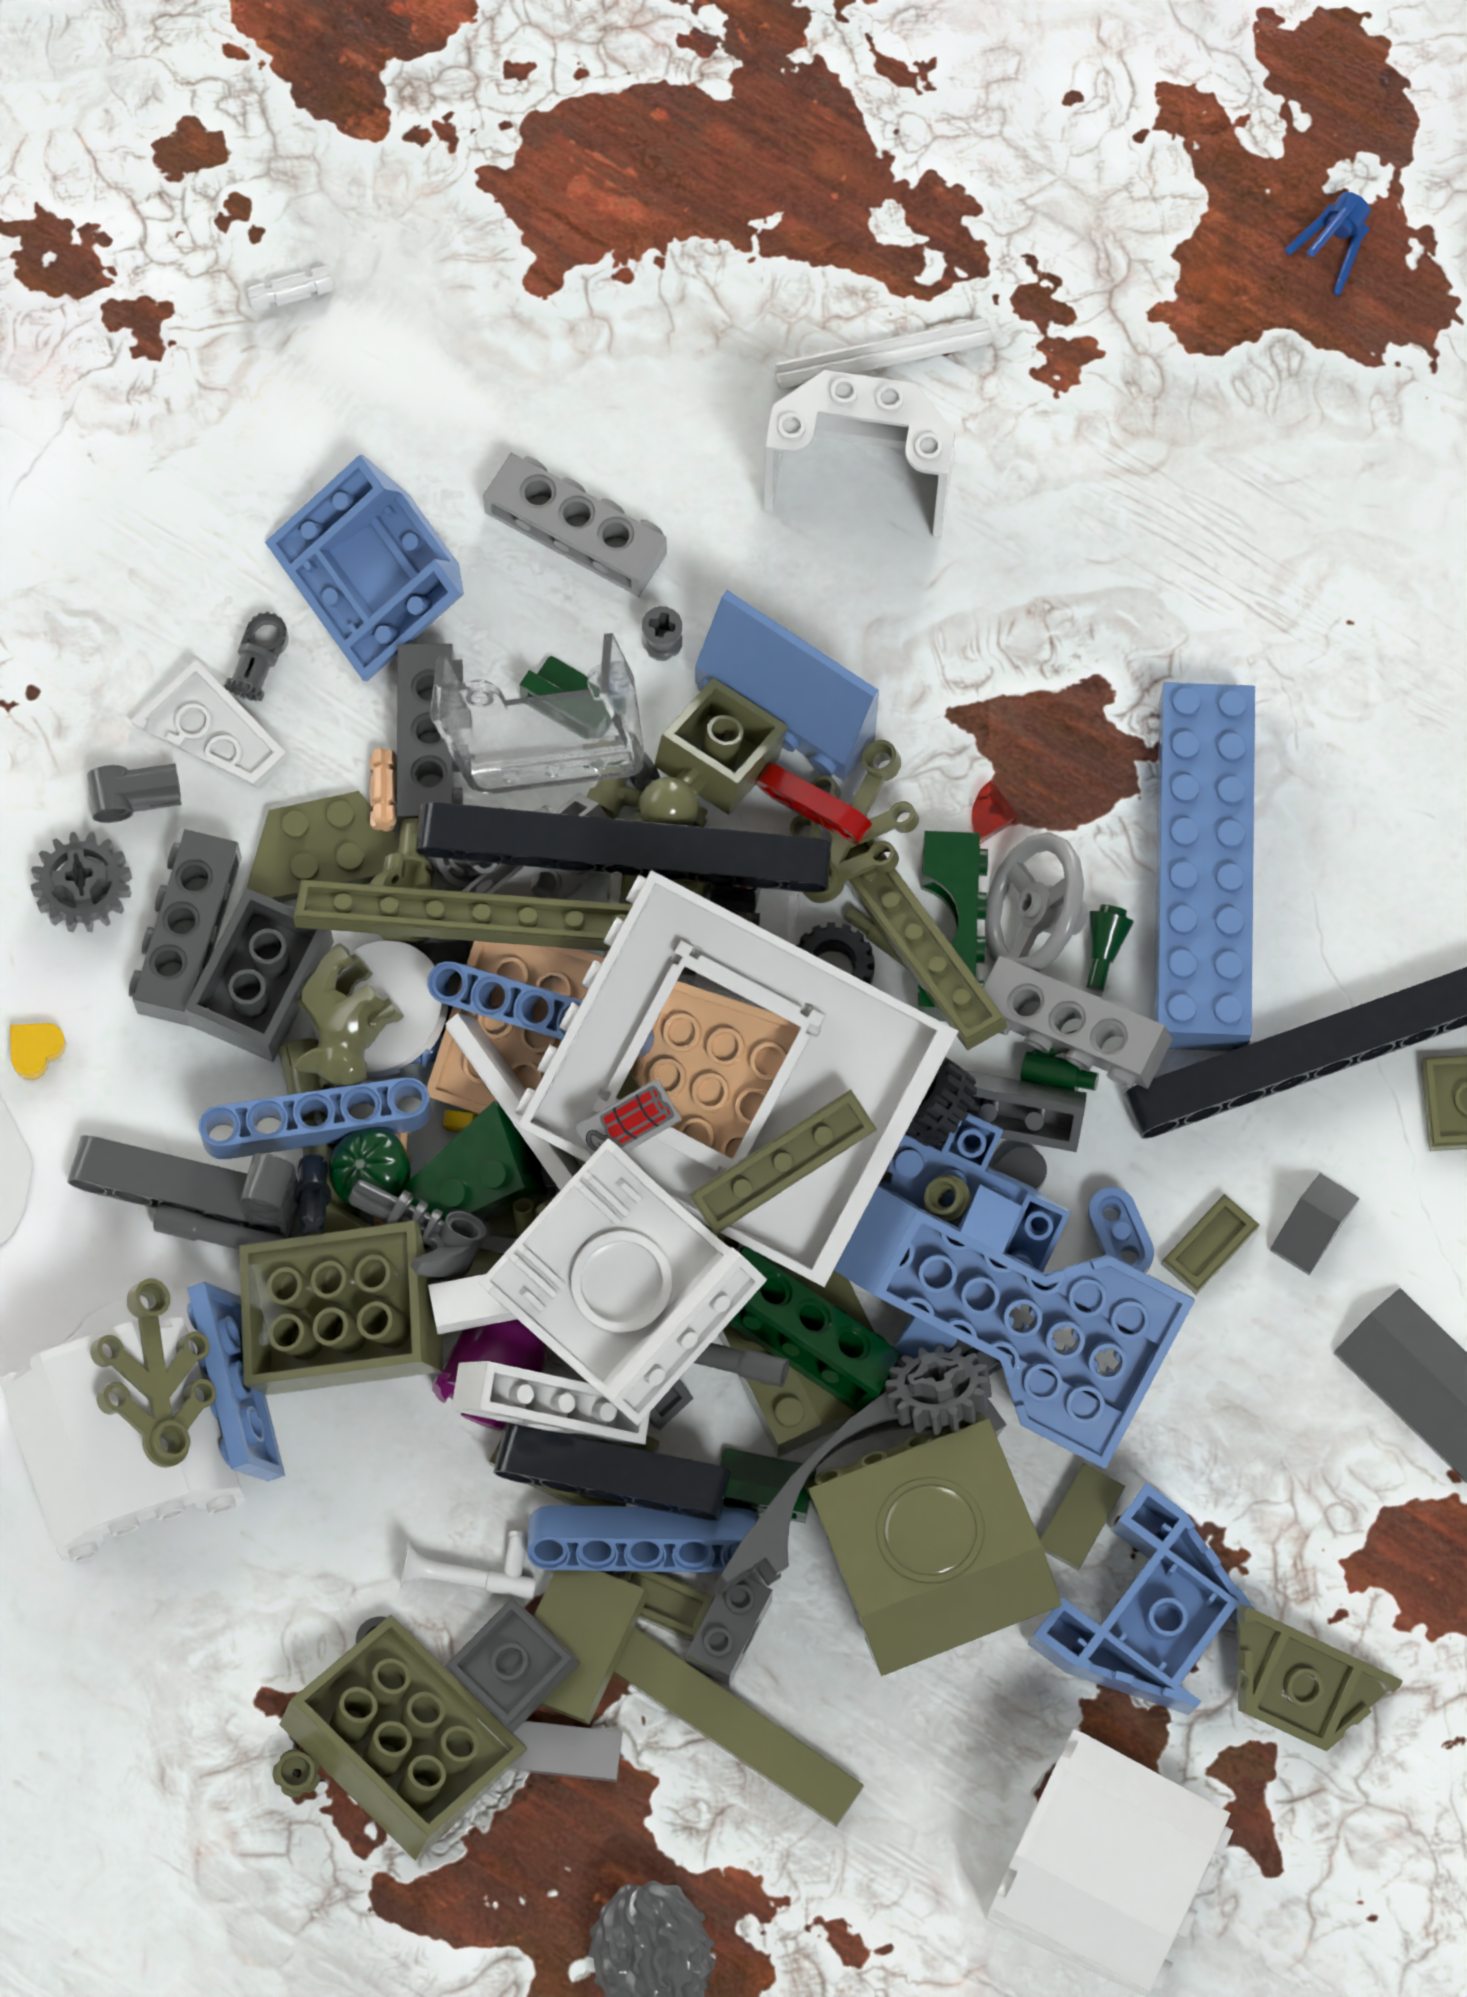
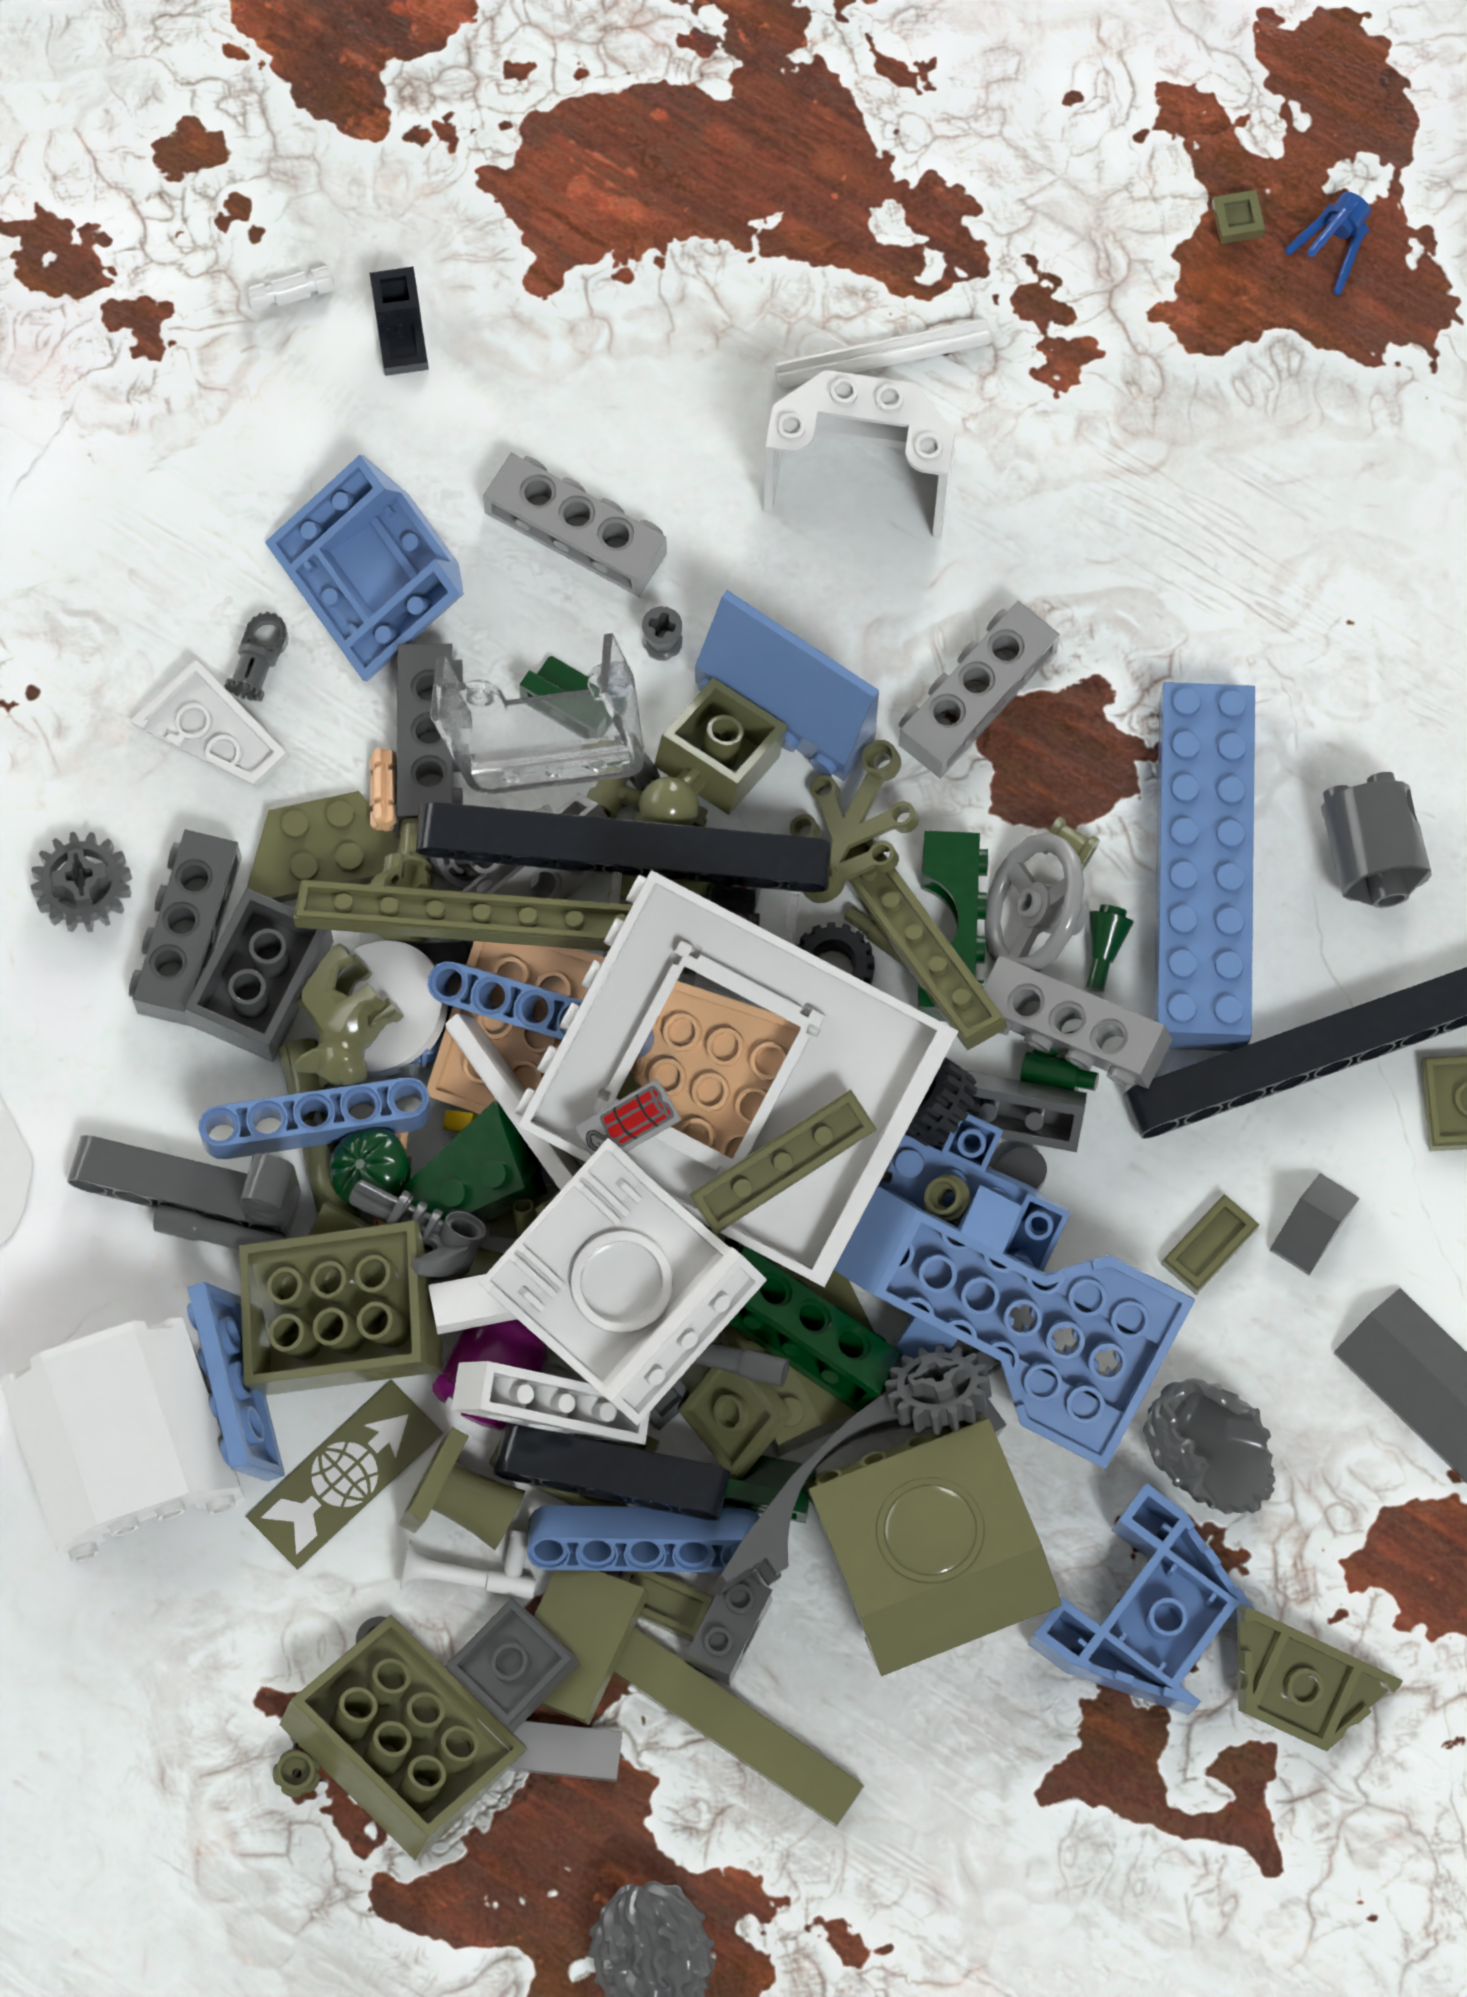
yellow tile [10,1023,66,1080] -> none
dark grey piece [87,763,182,823] -> none
olive plant [90,1278,216,1468] -> none
black axle [294,1154,332,1234] -> none
red beam [755,762,872,845] -> none
clear red tile [971,780,1018,844] -> none
white windscreen [986,1729,1233,1997] -> none
olive tile [1040,1463,1125,1571] -> none
medium blue plate [1088,1187,1154,1273] -> none
none -> olive sticker [245,1380,443,1570]
none -> black slope [369,266,429,376]
none -> olive plant [398,1427,526,1551]
none -> olive tile [678,1344,793,1480]
none -> light grey brick [898,601,1060,779]
none -> olive bush [1042,816,1100,872]
none -> dark grey hair [1143,1378,1276,1514]
none -> olive plate [1212,190,1265,244]
none -> dark grey cylinder [1321,772,1432,908]

